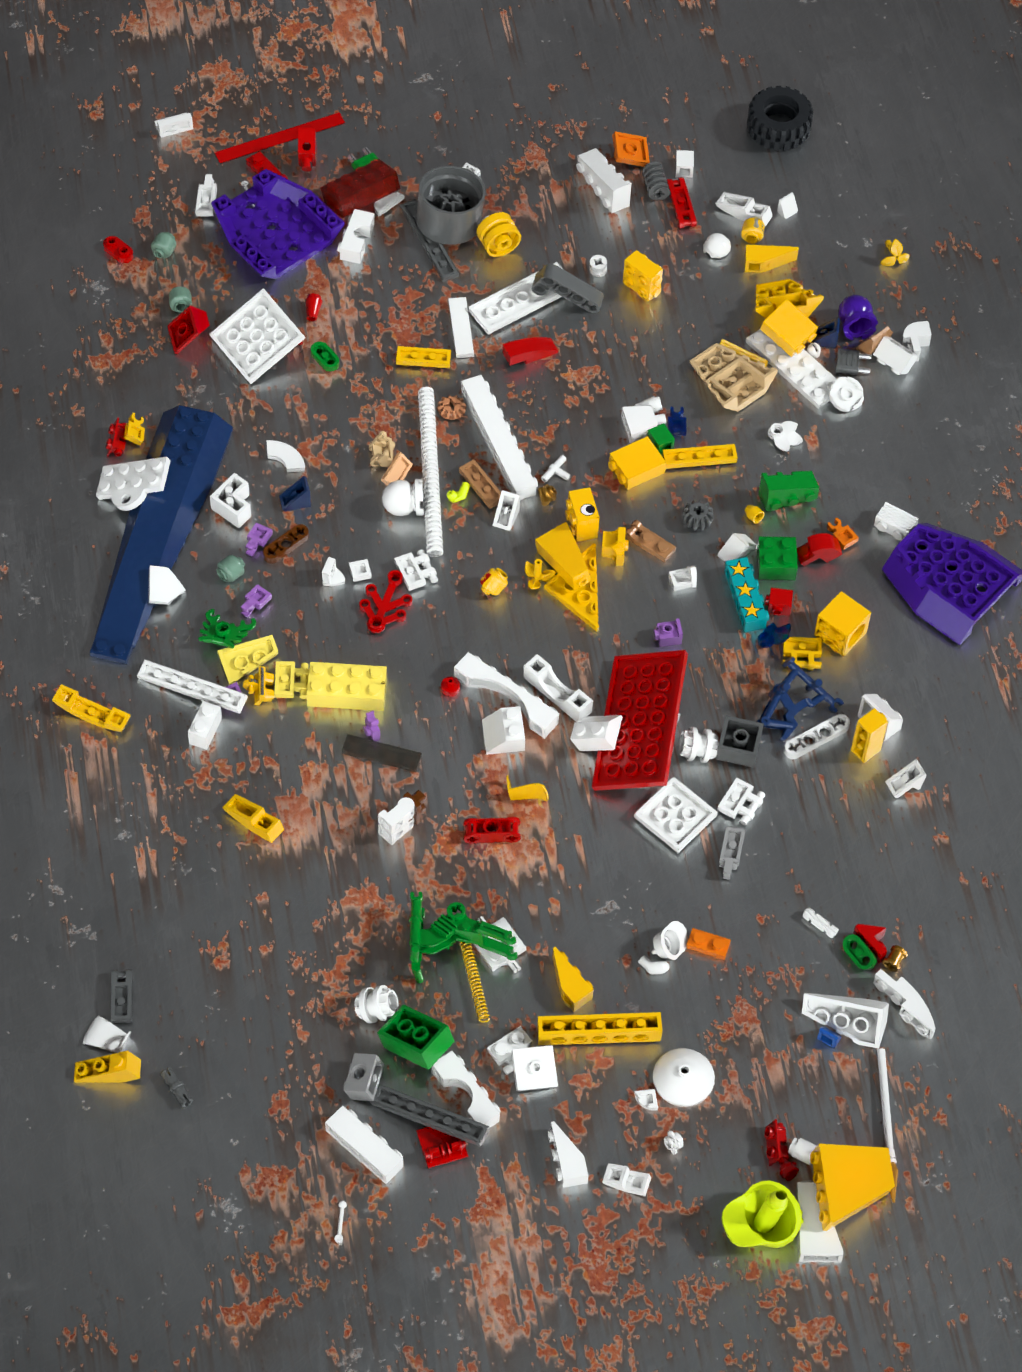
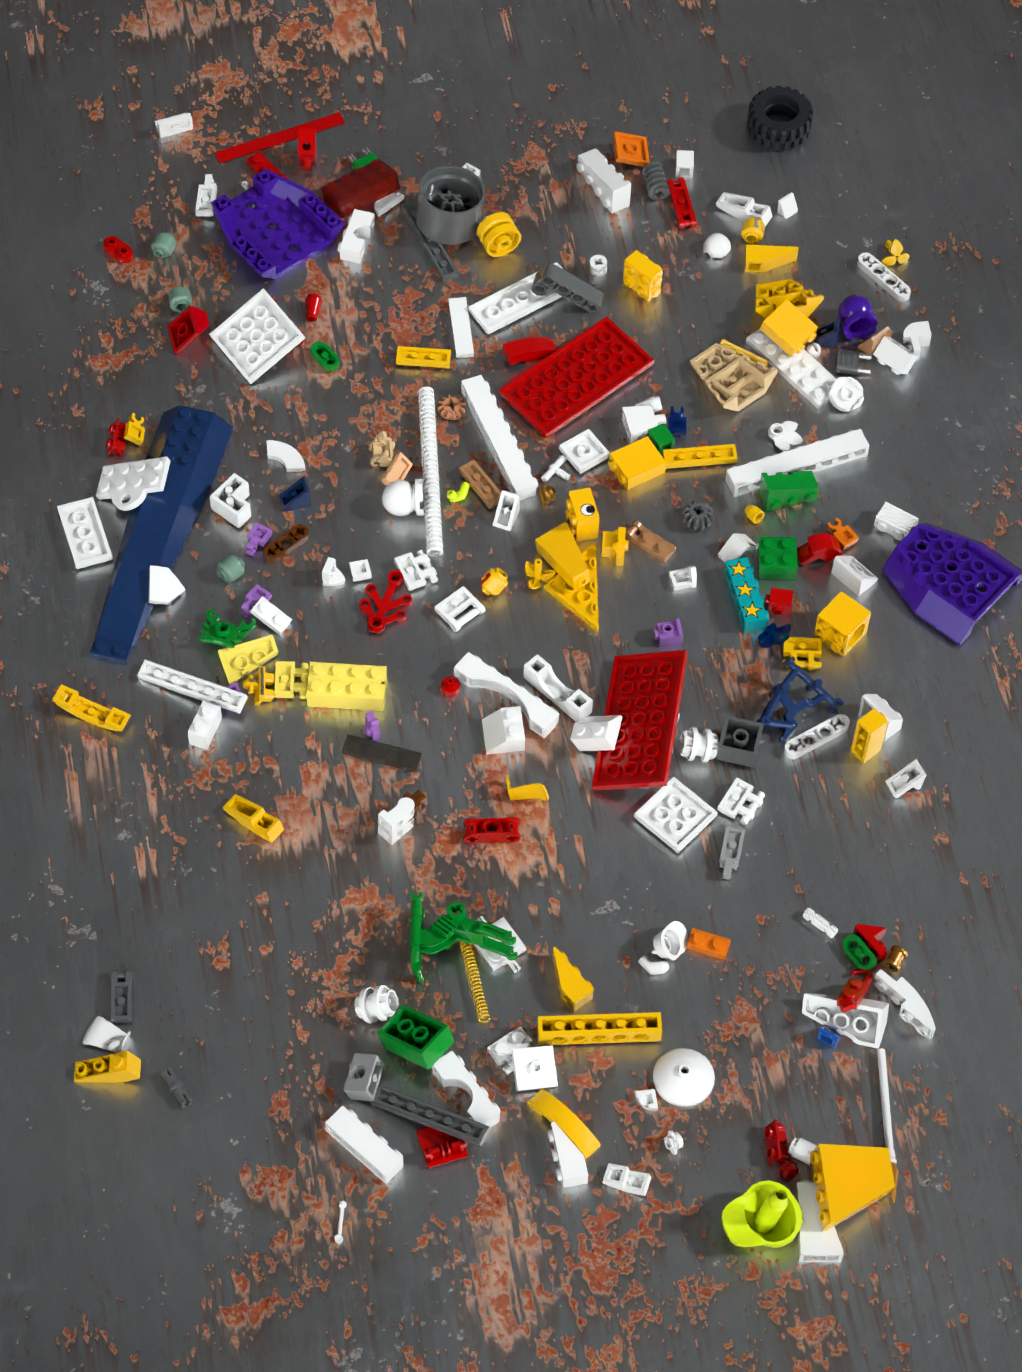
none -> white plate [57,497,113,569]
none -> white plate [250,596,292,636]
none -> white plate [435,586,485,632]
none -> red plate [499,316,654,438]
none -> yellow slope [527,1089,601,1159]
none -> white plate [559,429,610,474]
none -> white brick [725,429,870,497]
none -> white slope [832,556,878,596]
none -> red plate [837,969,873,1013]
none -> white beam [857,253,911,302]

